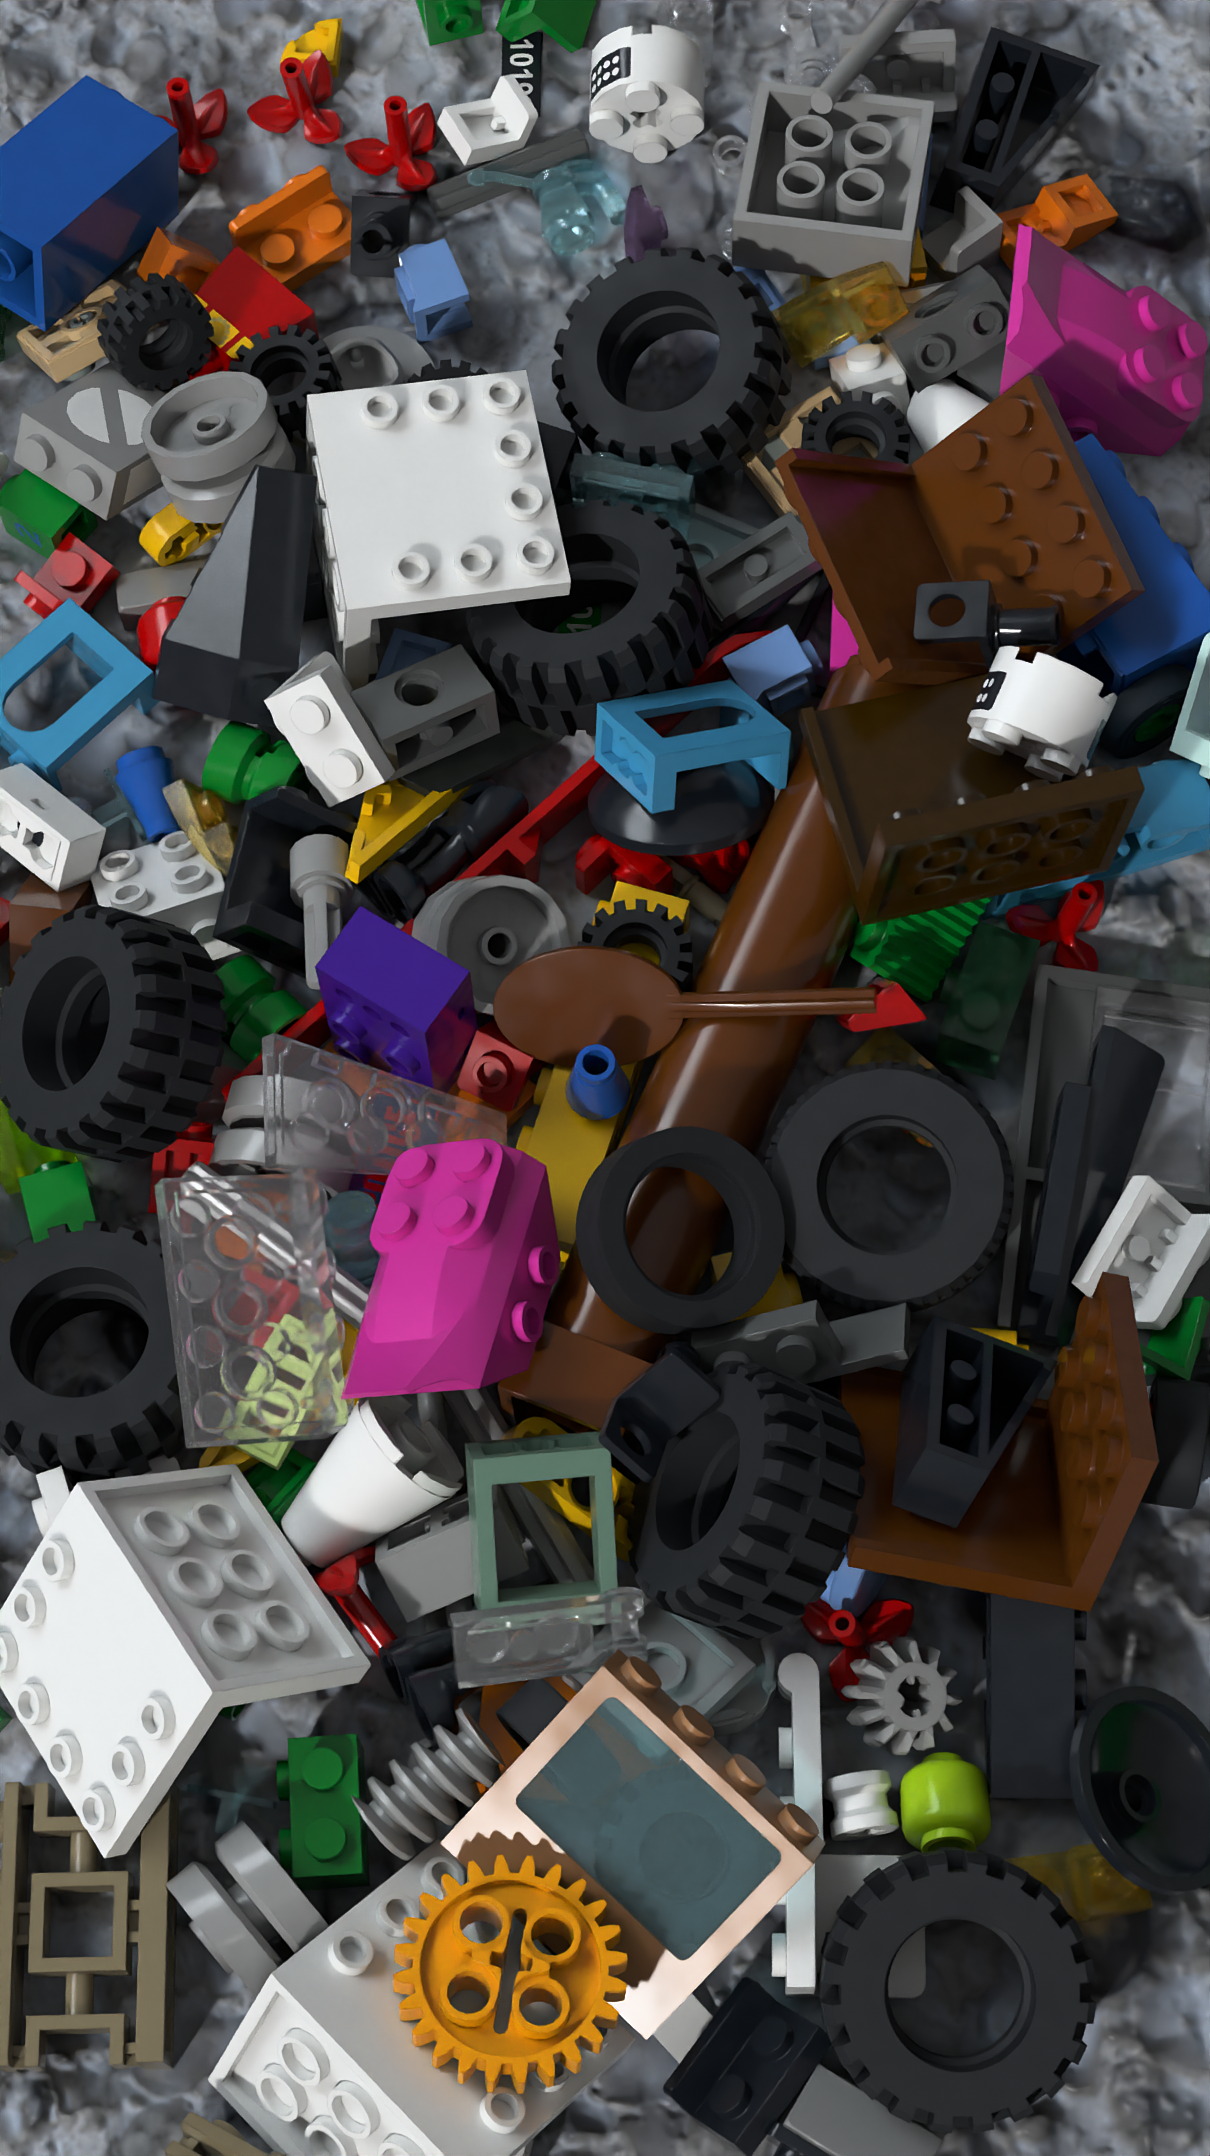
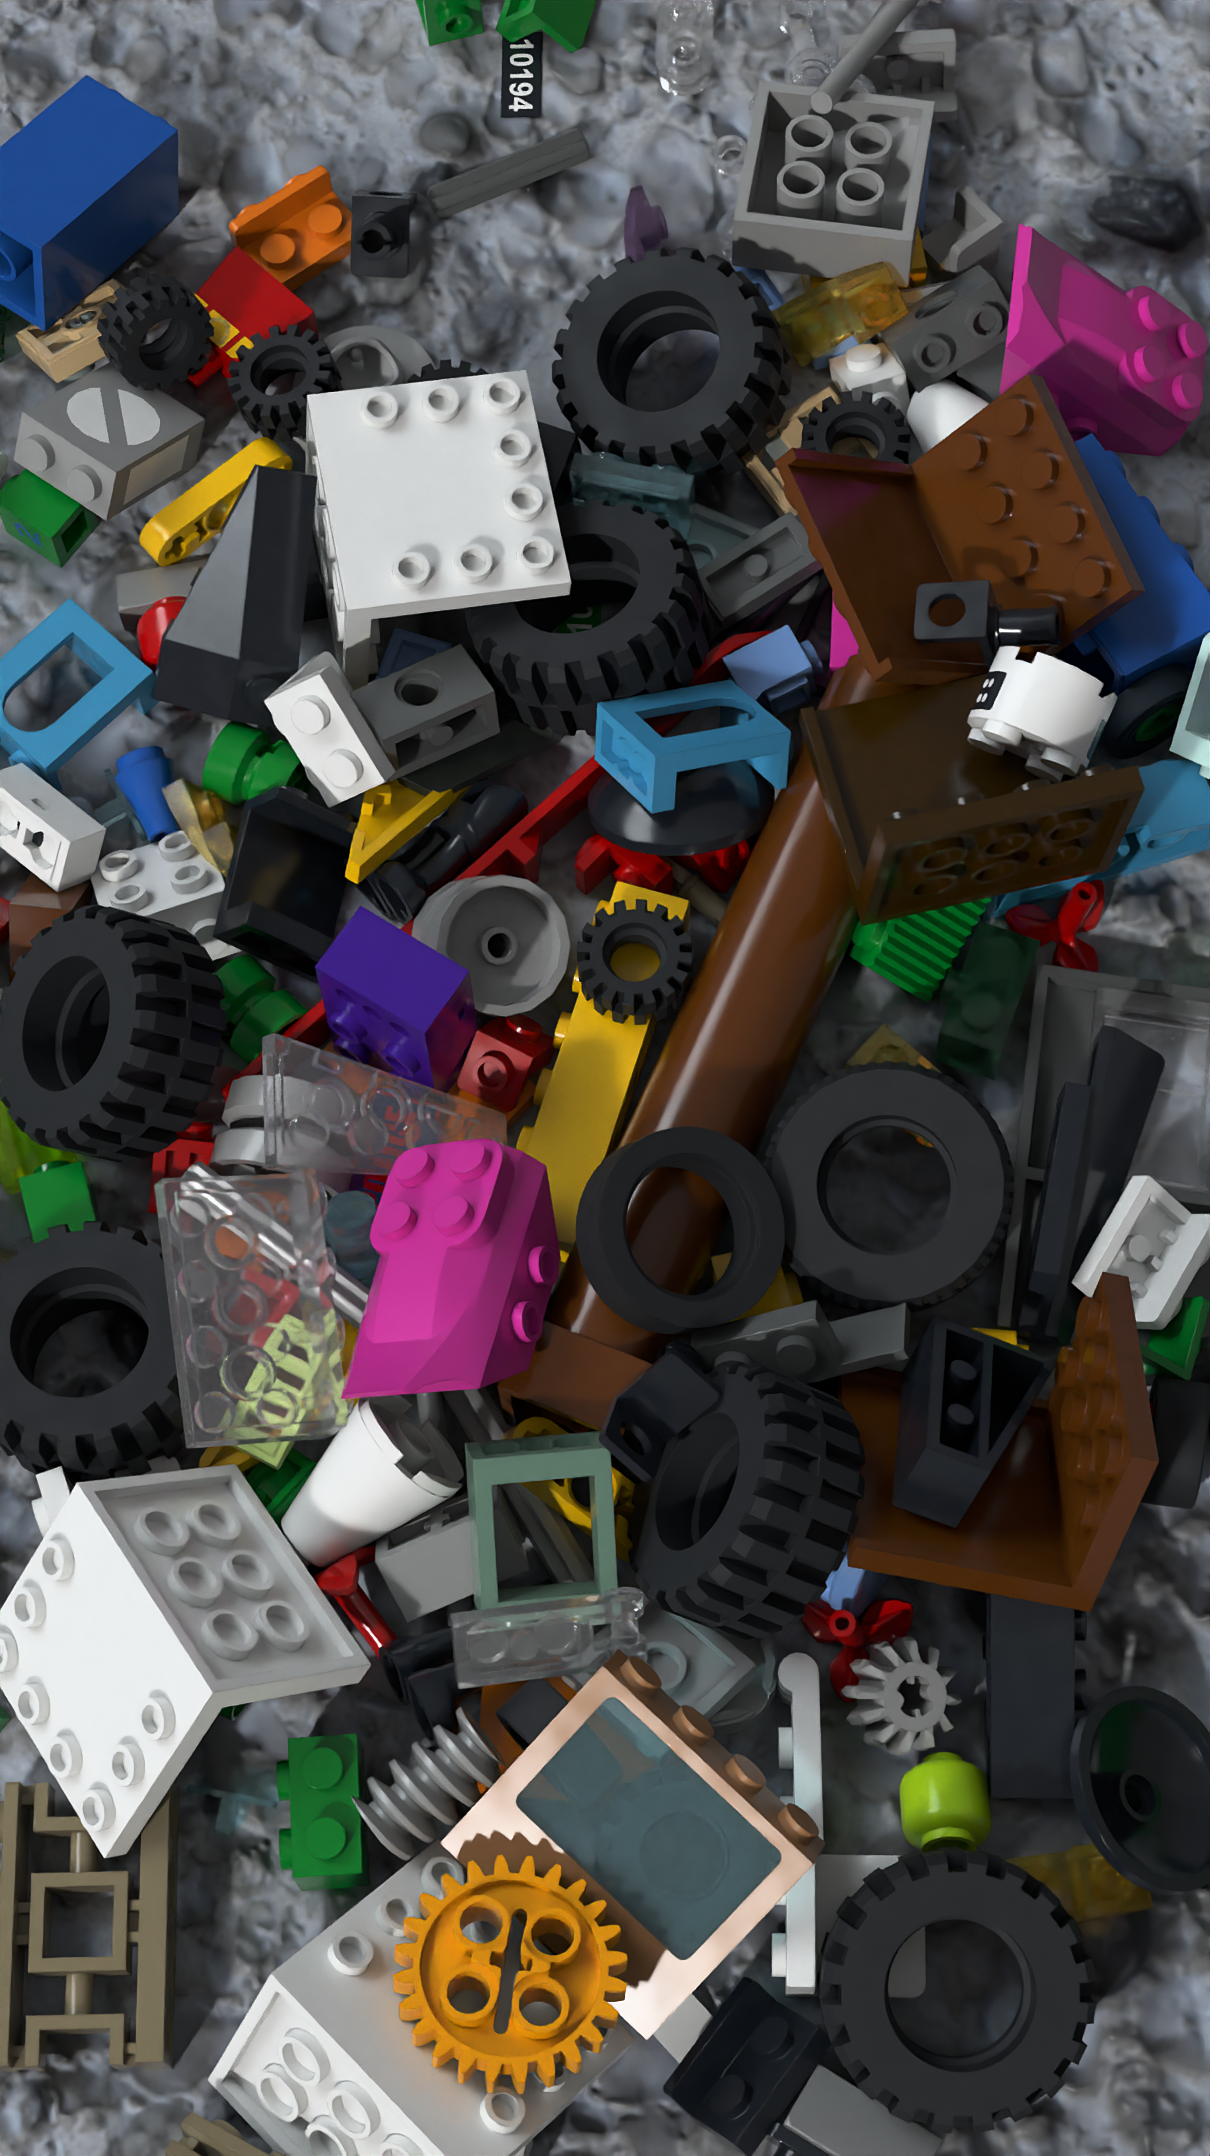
red bracket [14,532,121,619] -> none
orange panel [134,226,221,294] -> none
light grey wheel [141,371,296,524] -> none
red plant [154,77,228,175] -> none
light grey wheel [165,1820,329,1998] -> none
red plant [247,50,344,144] -> none
yellow tile [280,18,344,77] -> none
light grey piece [290,834,353,990] -> none
red plant [344,96,437,191] -> none
medium blue window [394,238,473,344] -> none
white bracket [437,74,538,166] -> none
clear light blue piece [467,159,632,255] -> none
reddish brown piece [493,946,878,1068] -> none
blue cone [565,1044,630,1120] -> none
white brick [589,25,705,163] -> none
white wheel [822,1770,899,1841] -> none
red slope [834,977,927,1032] -> none
black wedge [929,27,1100,214] -> none
orange slope [996,174,1119,271] -> none

